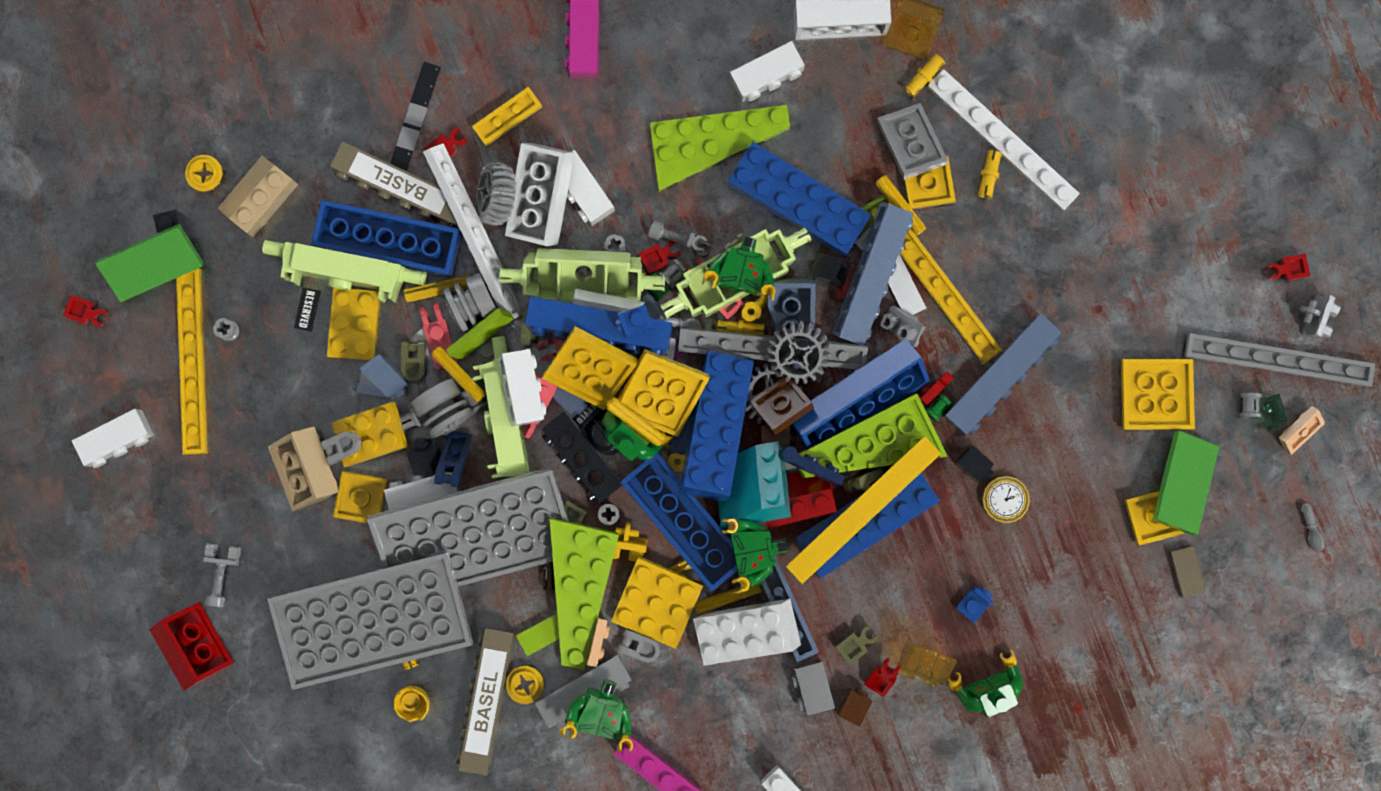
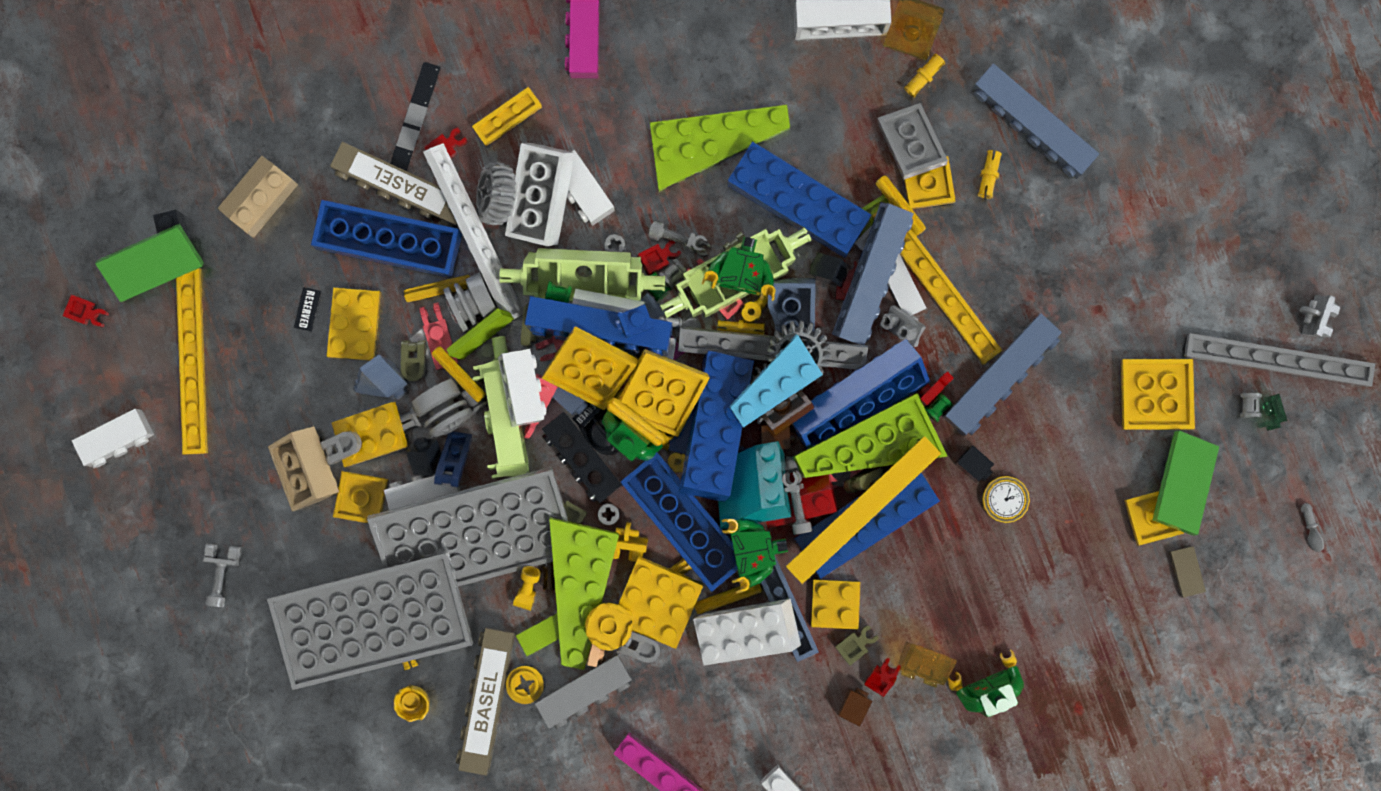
red slope [149,602,234,691] -> none
yellow gear [185,155,223,192] -> none
light grey bush [213,318,240,341] -> none
yellowish green brick [262,240,427,303] -> none
green torso [559,679,633,753] -> none
white brick [730,41,805,102] -> none
dark blue plate [778,446,845,485] -> none
light grey brick [791,660,835,716] -> none
white plate [927,69,1080,212] -> none
blue bracket [955,586,994,623] -> none
red plate [1265,253,1311,282] -> none
light nougat plate [1278,406,1325,455] -> none
none -> yellow leg [513,566,541,611]
none -> green bush [545,281,572,303]
none -> yellow tile [585,602,633,651]
none -> medium azure wing [729,334,823,427]
none -> light grey bar [782,470,812,535]
none -> yellow plate [811,579,860,629]
none -> sand blue brick [972,63,1099,179]

